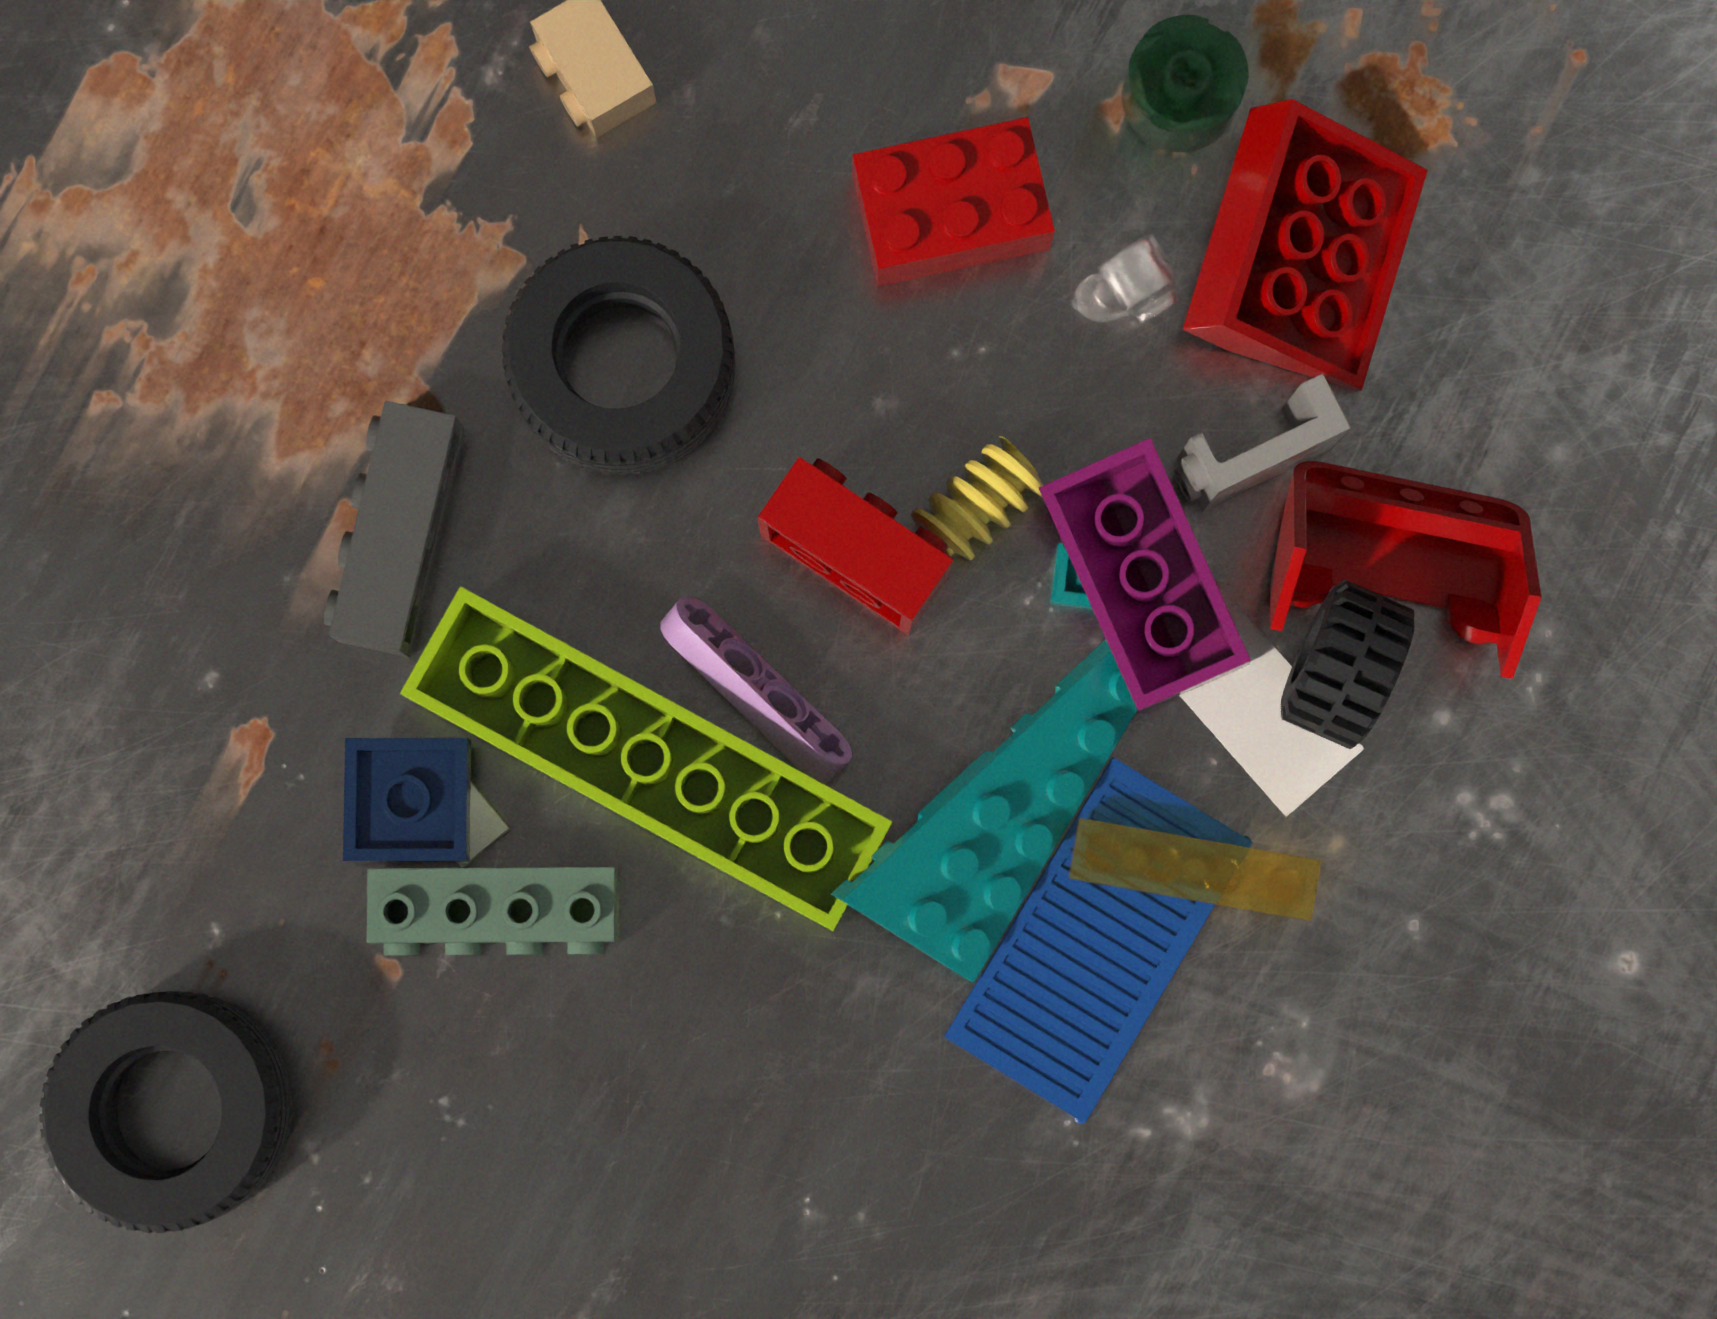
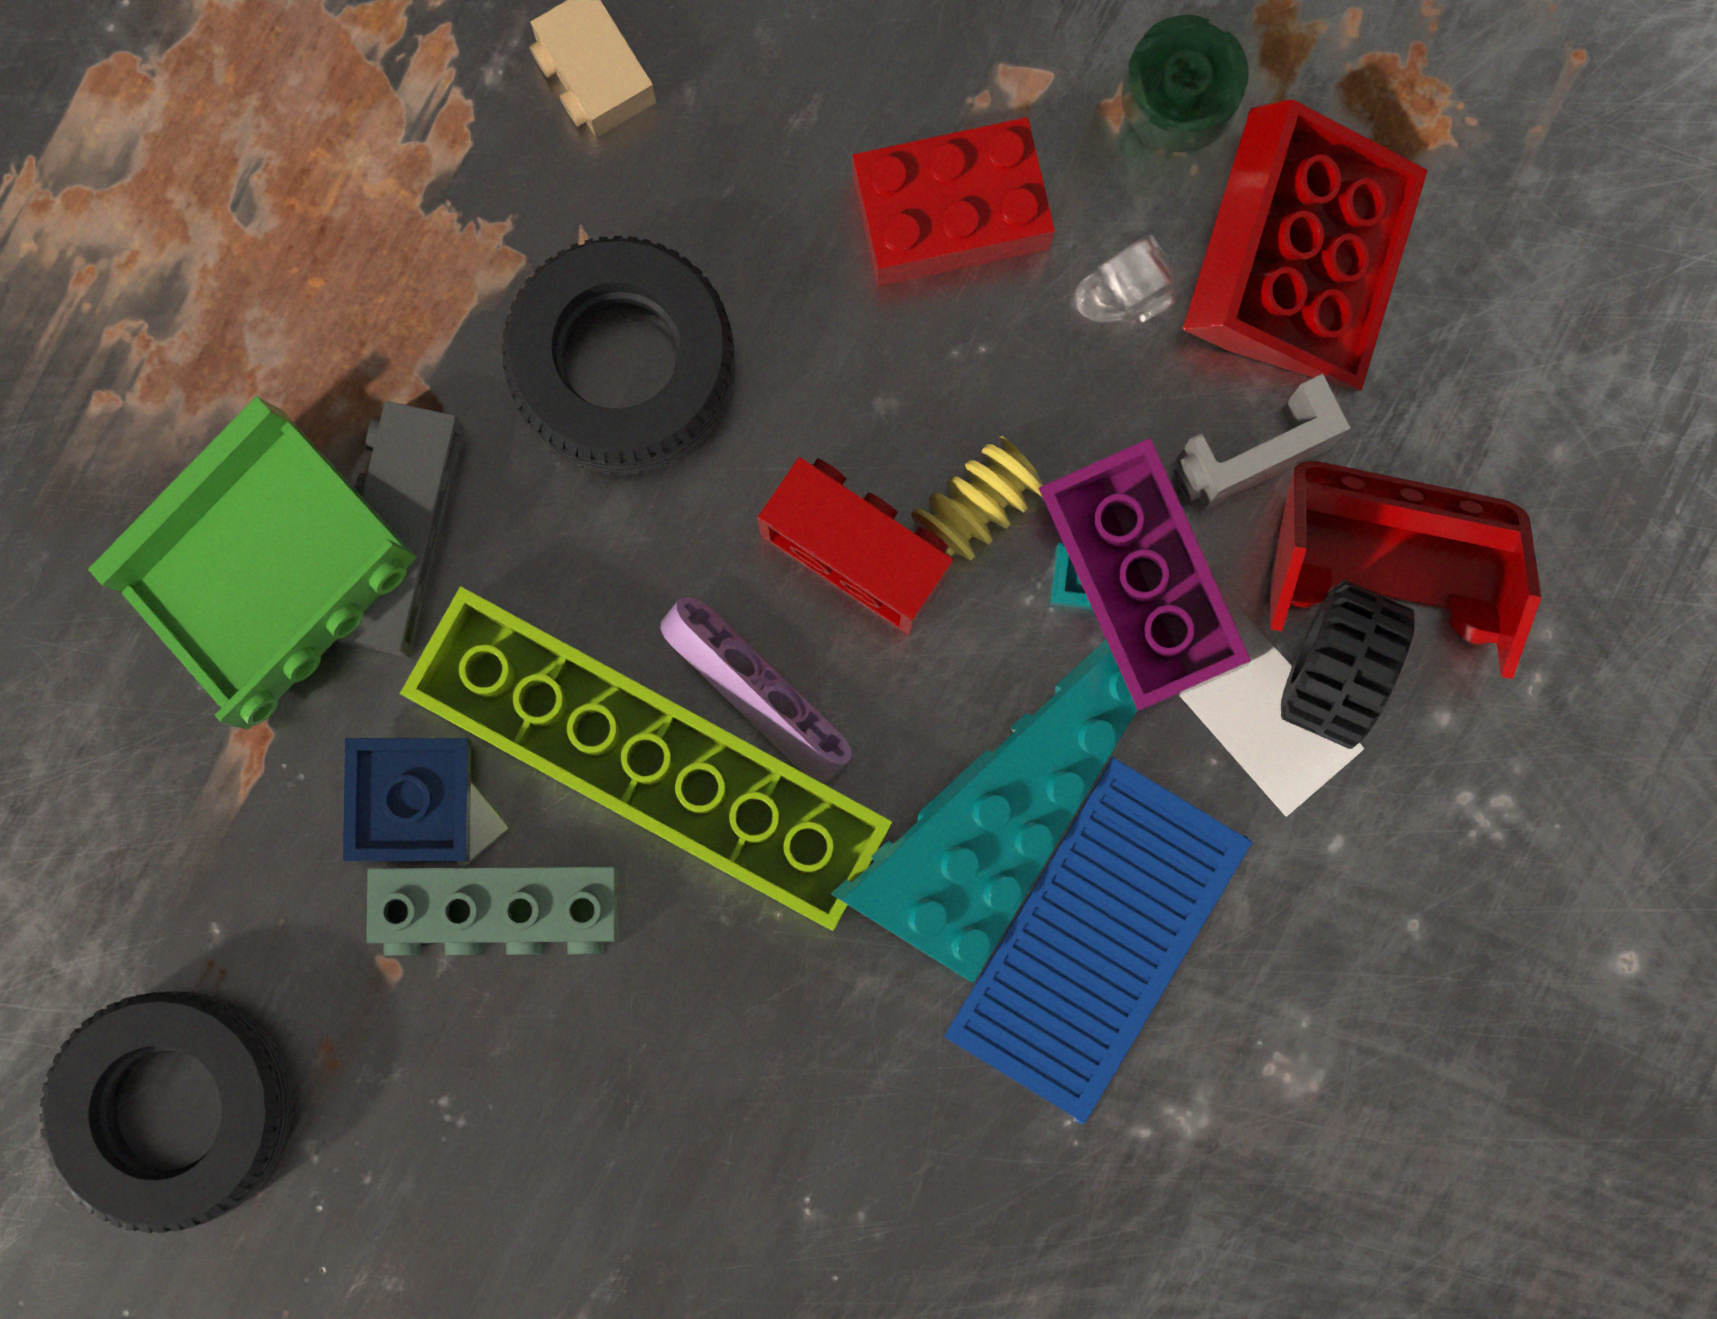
clear yellow plate [1068,818,1321,921] -> none
none -> bright green panel [88,396,417,730]

